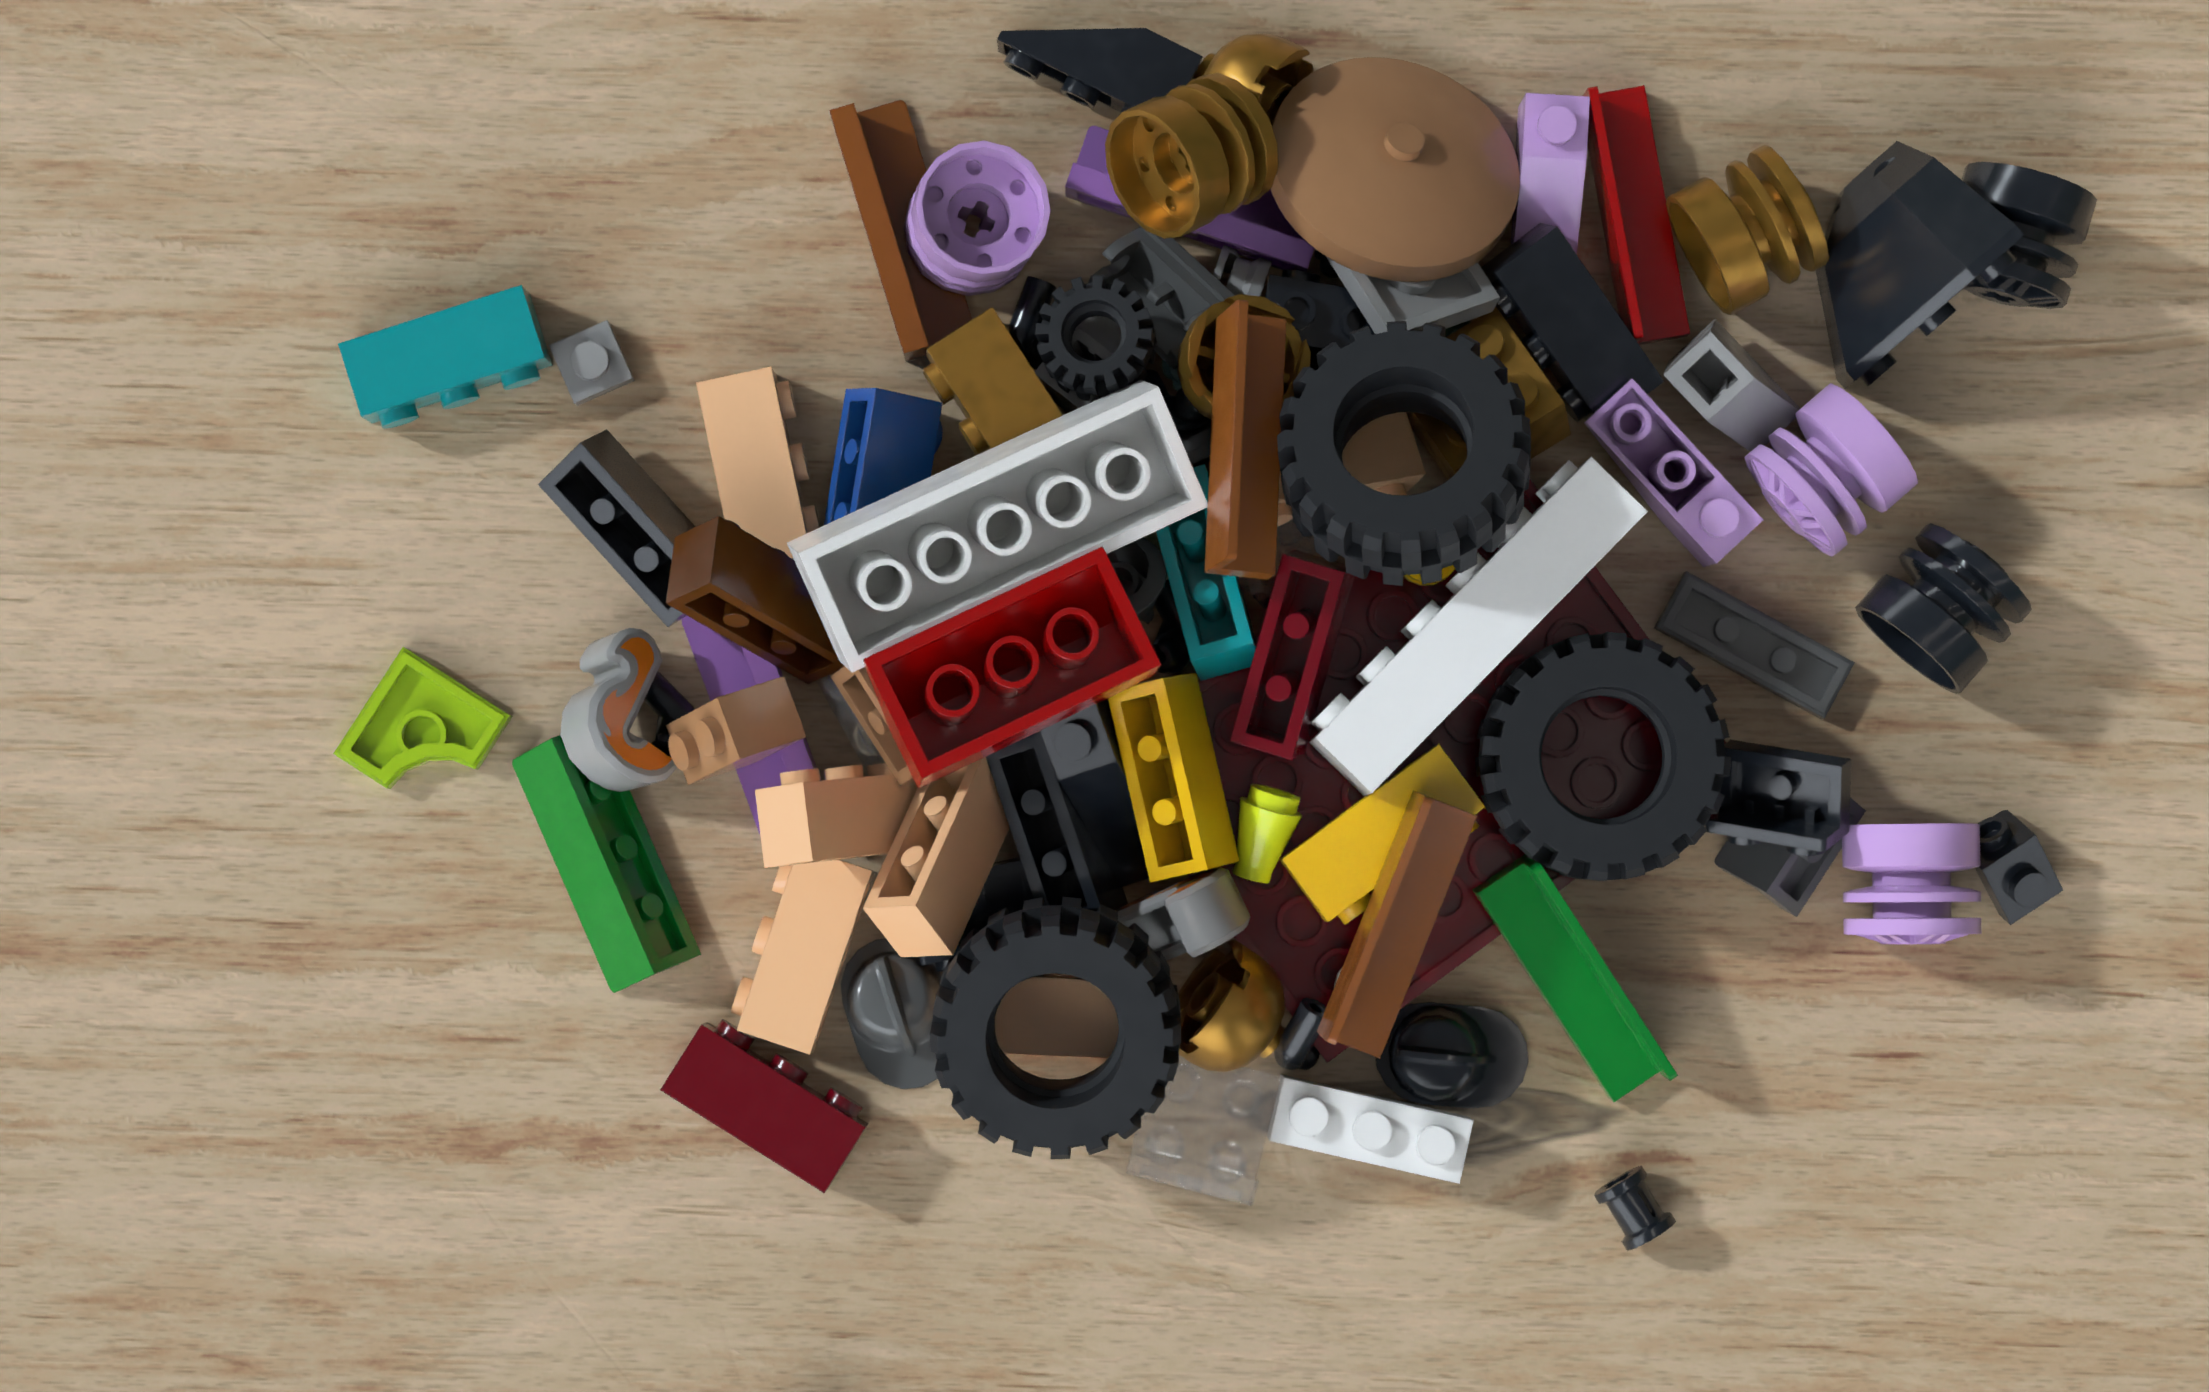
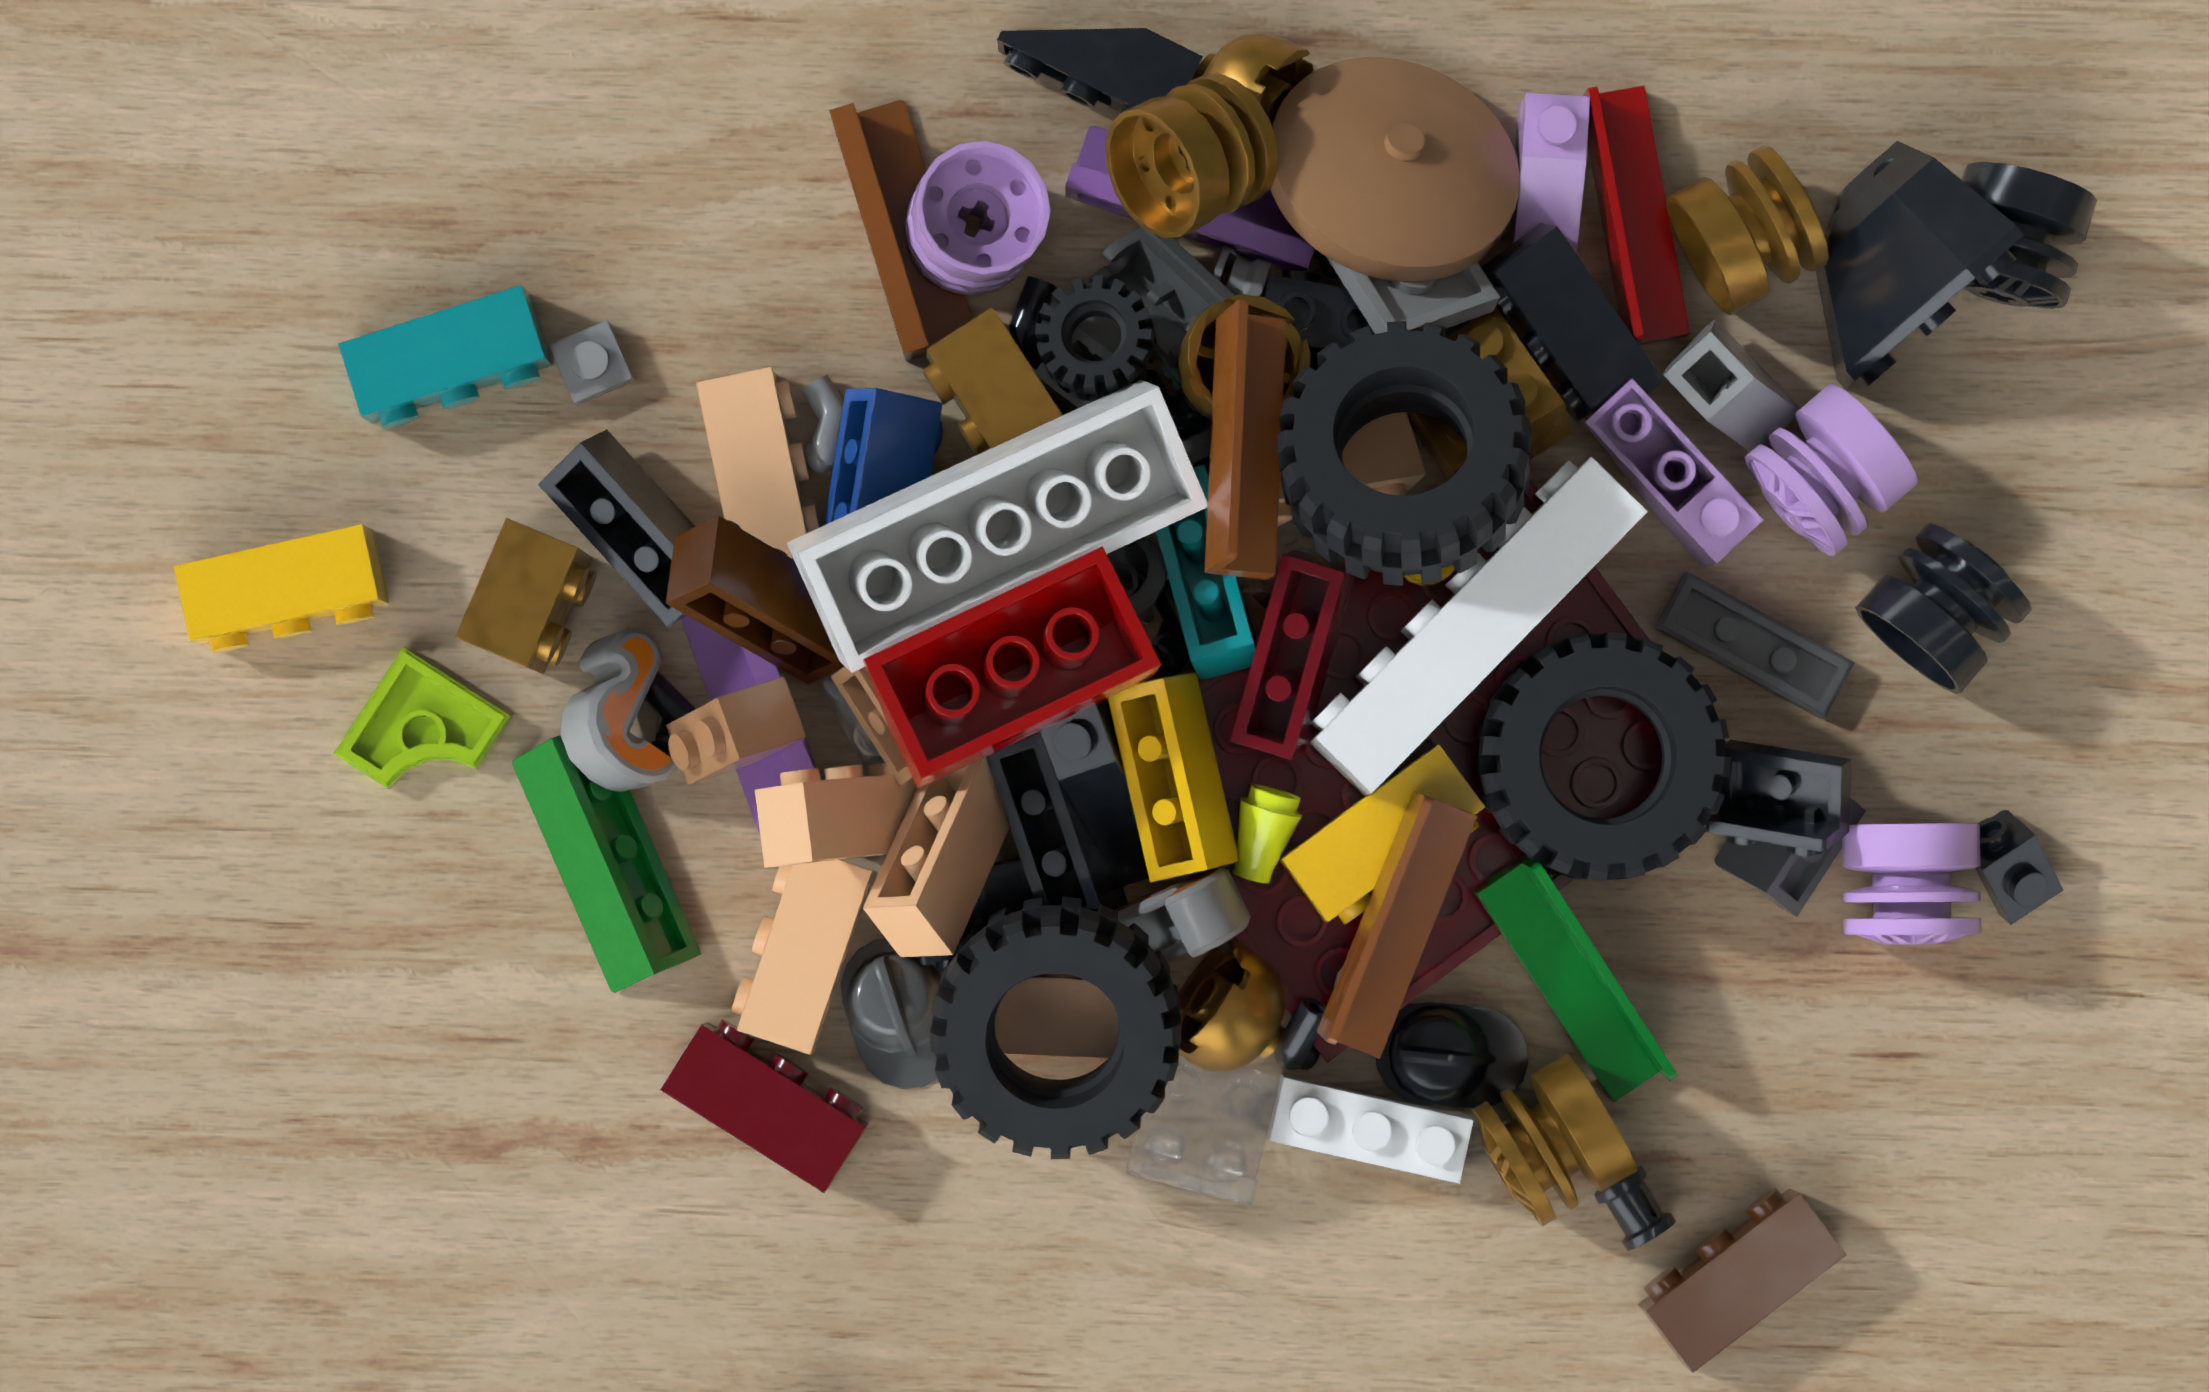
none -> yellow brick [173,524,389,653]
none -> pearl gold brick [455,518,597,674]
none -> light grey arm [801,375,844,473]
none -> pearl gold wheel [1472,1054,1637,1226]
none -> reddish brown brick [1638,1188,1847,1373]

